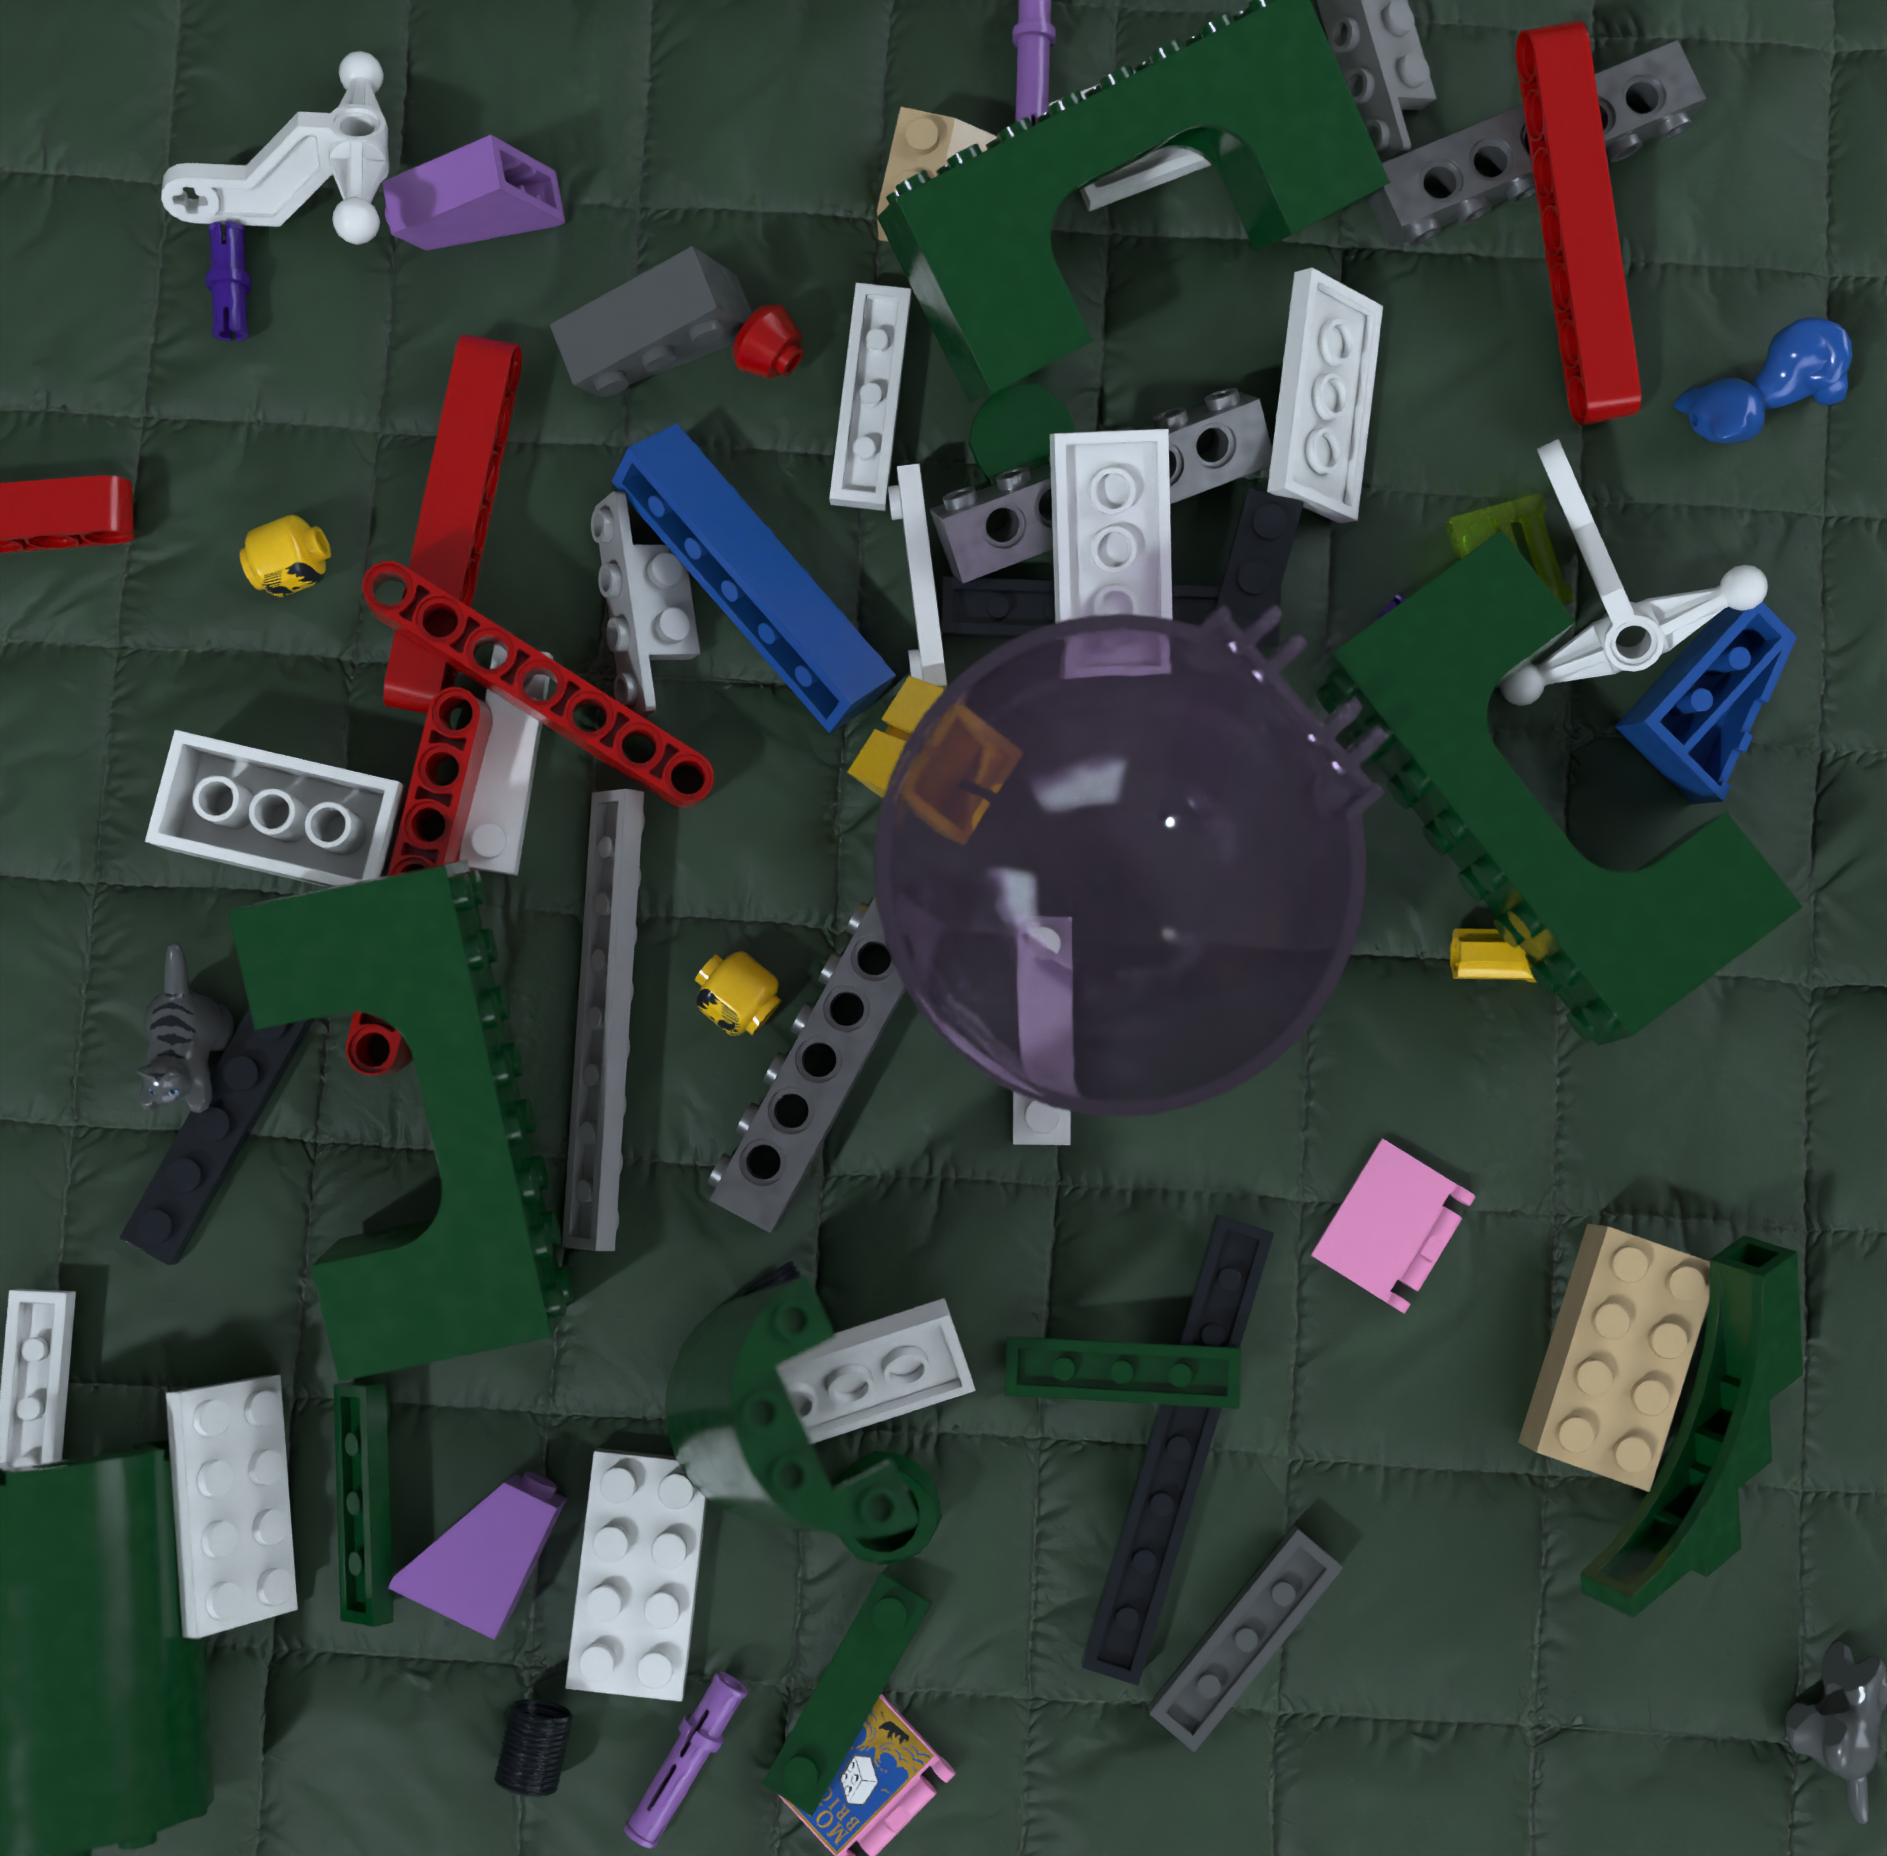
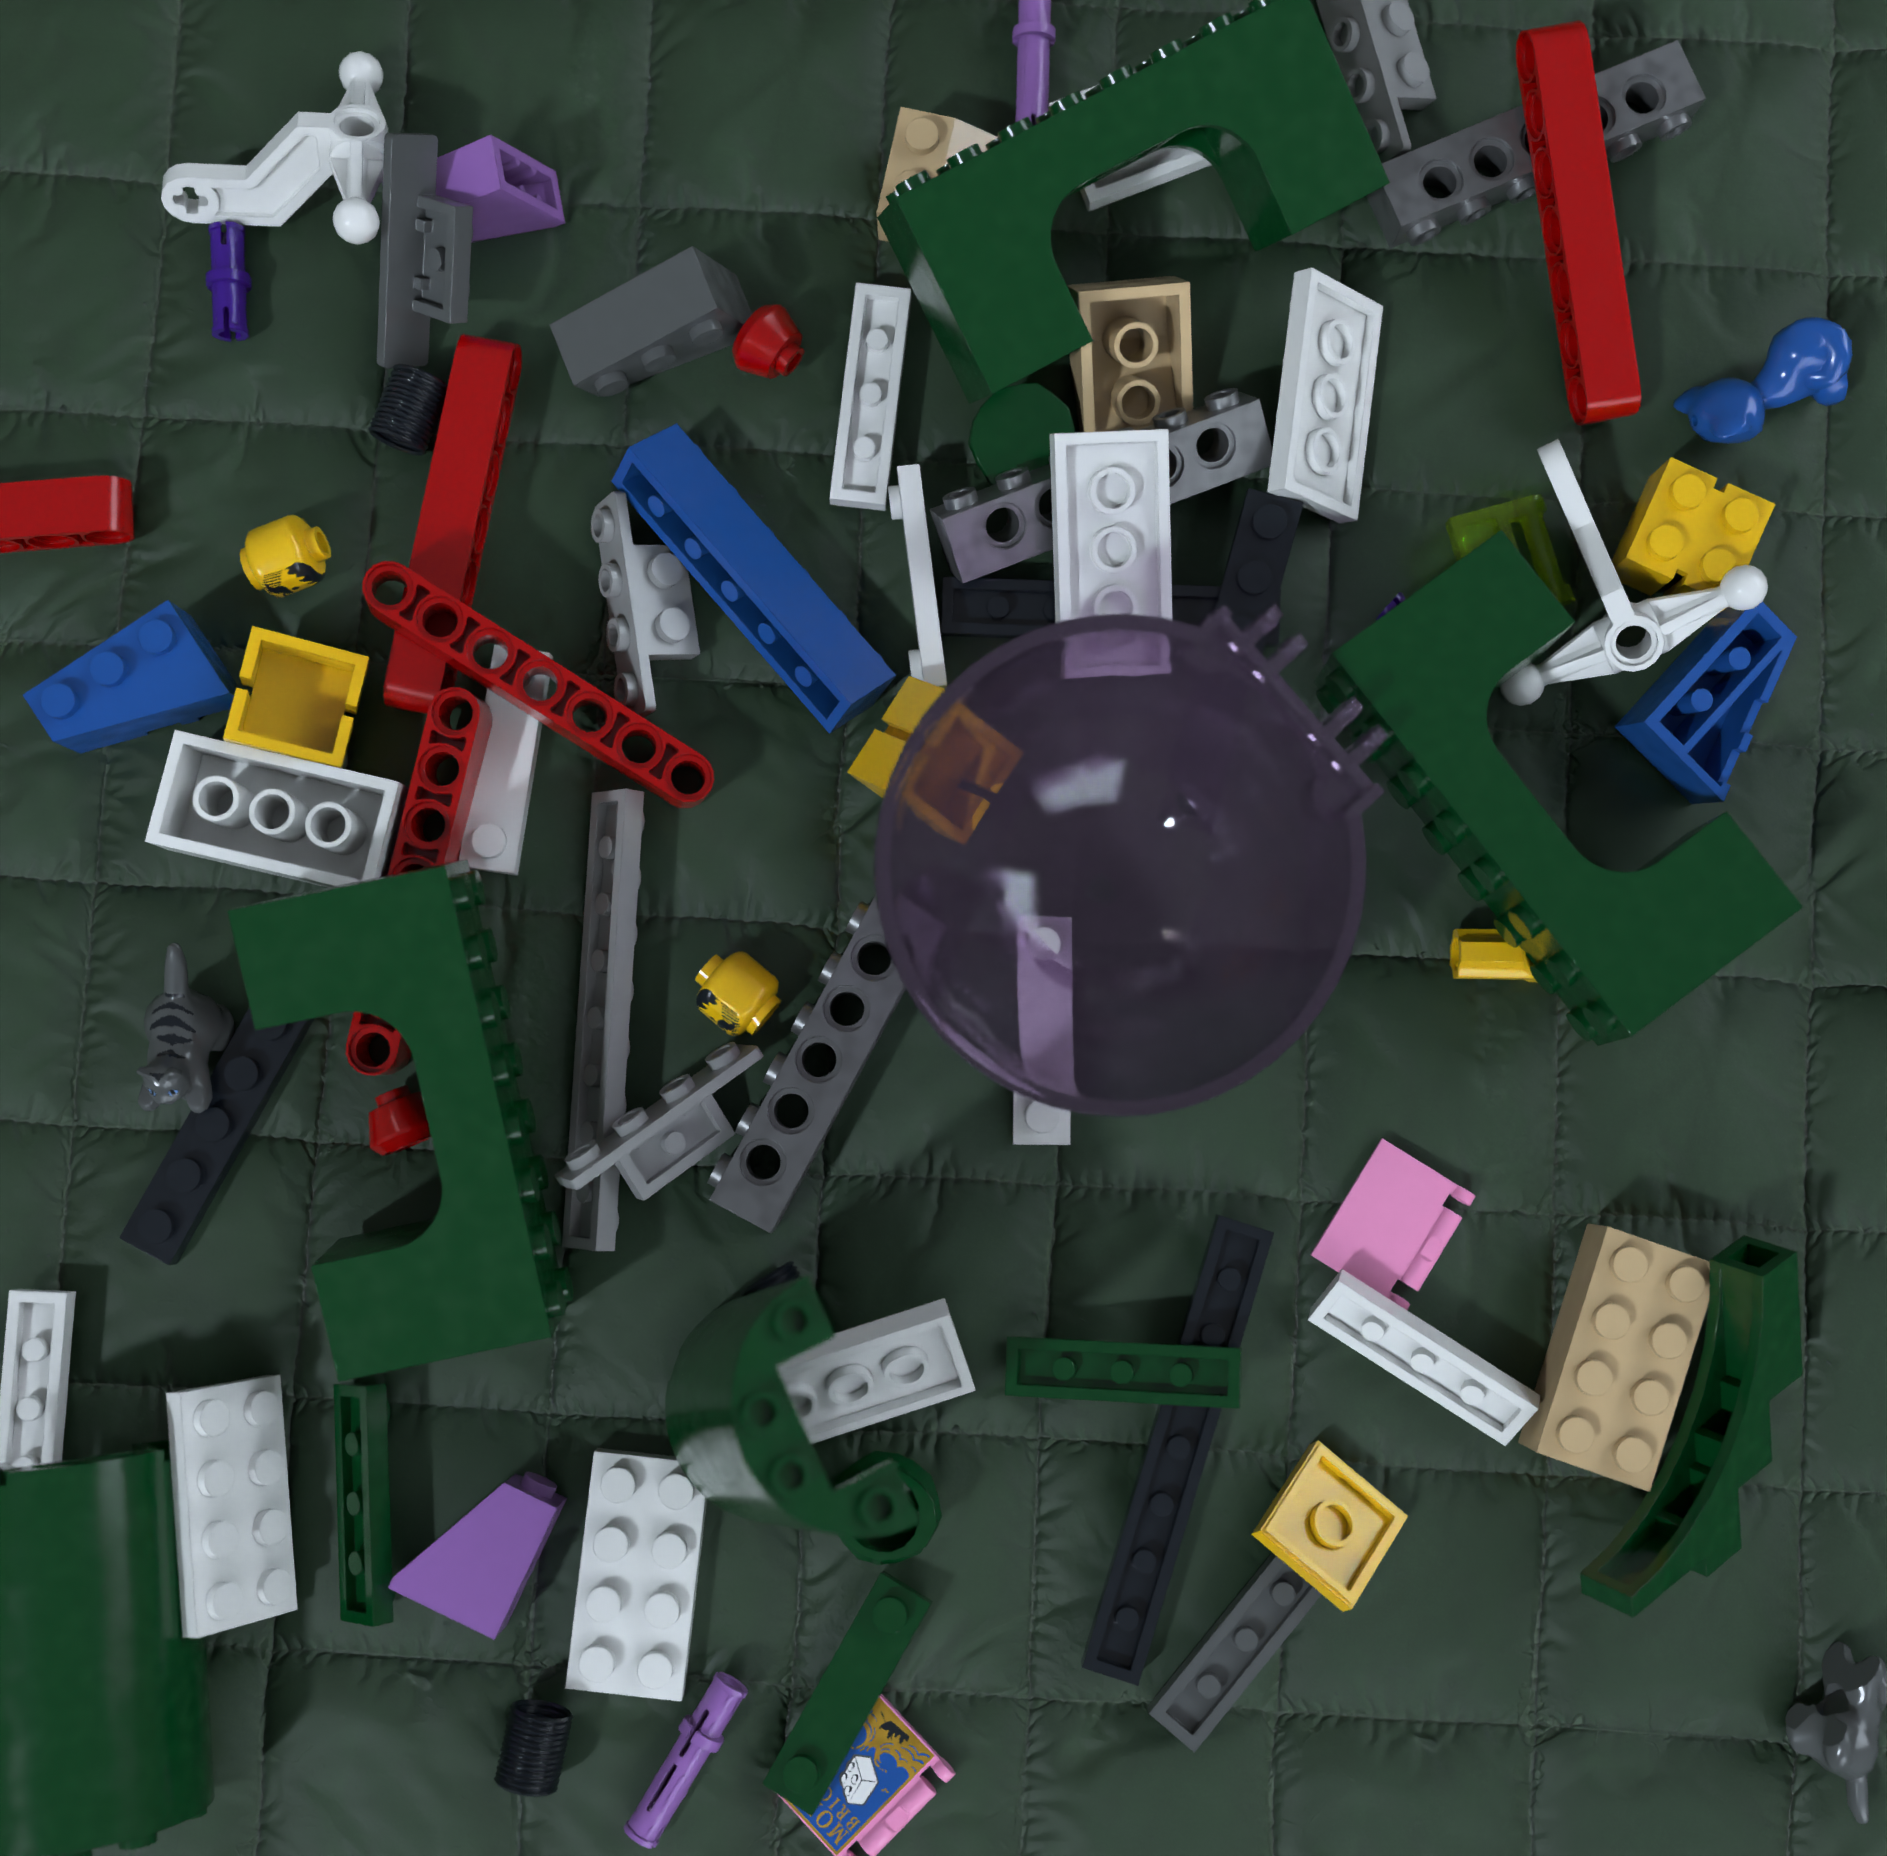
none -> blue wedge [23,600,239,754]
none -> yellow piece [223,626,369,769]
none -> black piece [368,364,448,456]
none -> red cone [368,1085,431,1156]
none -> dark grey bracket [377,132,473,369]
none -> light grey bracket [554,1042,763,1201]
none -> tan slope [1067,276,1193,433]
none -> yellow tile [1251,1440,1408,1612]
none -> white plate [1308,1269,1540,1446]
none -> yellow piece [1612,457,1775,616]

